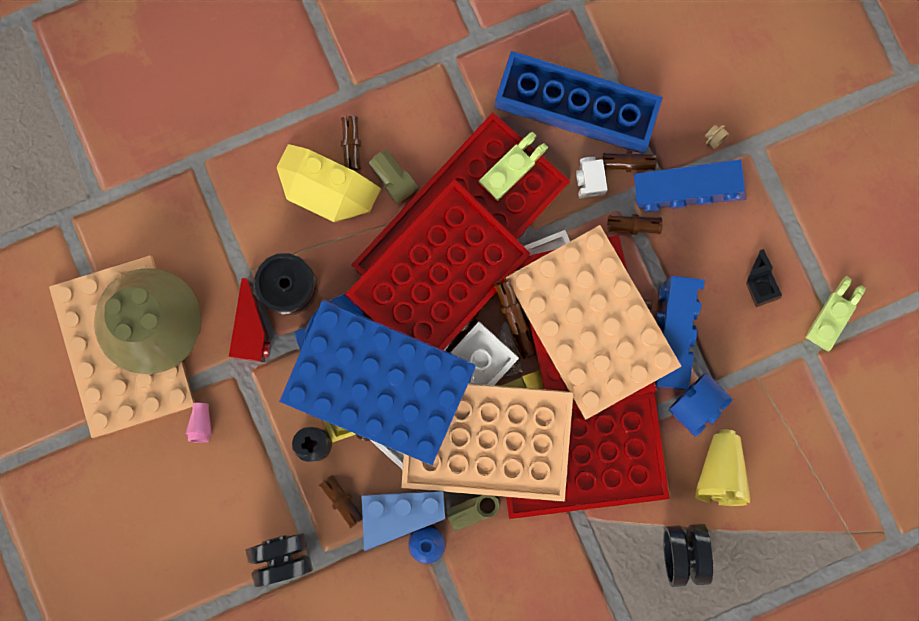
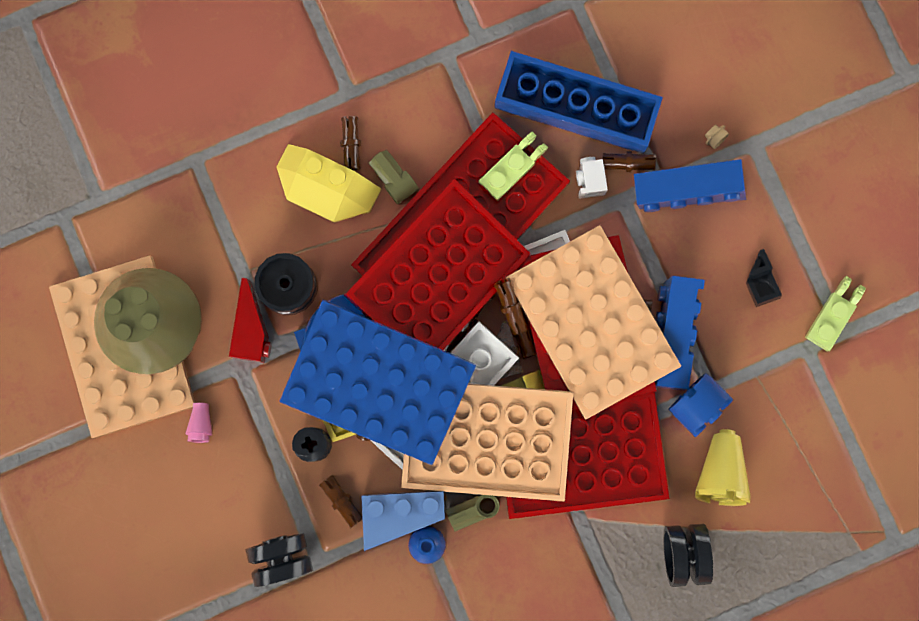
reddish brown pin [607,214,662,235] -> none

